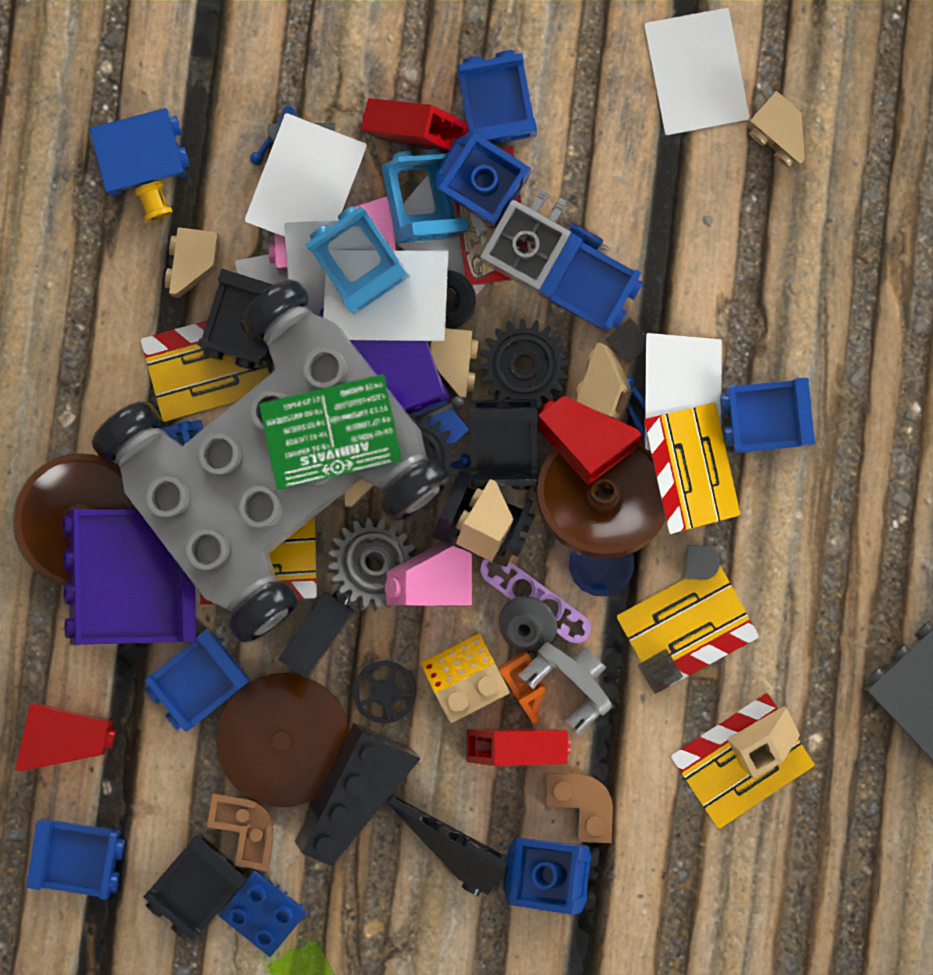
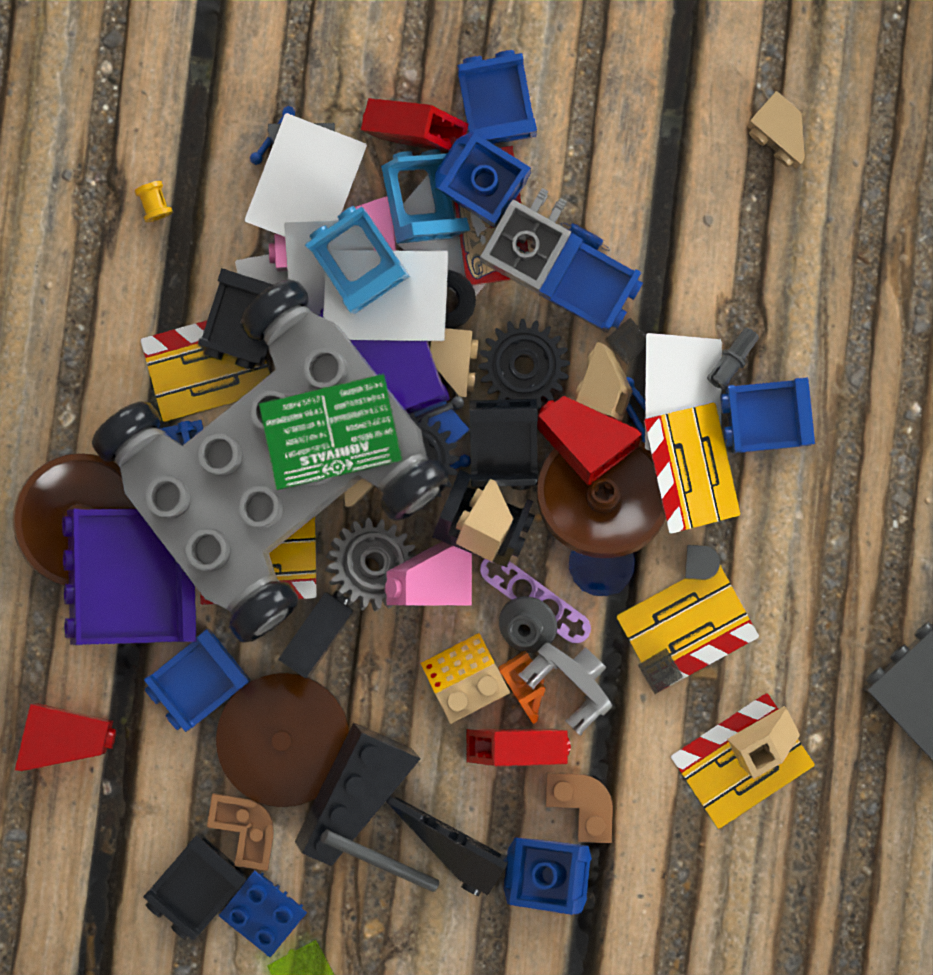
blue panel [26,818,125,900] -> none
blue panel [89,108,190,197] -> none
tan slope [165,227,221,298] -> none
black wheel [354,661,416,723] -> none
white sticker [644,8,750,135] -> none
none -> dark grey bar [321,830,439,892]
none -> dark grey axle [707,328,759,390]

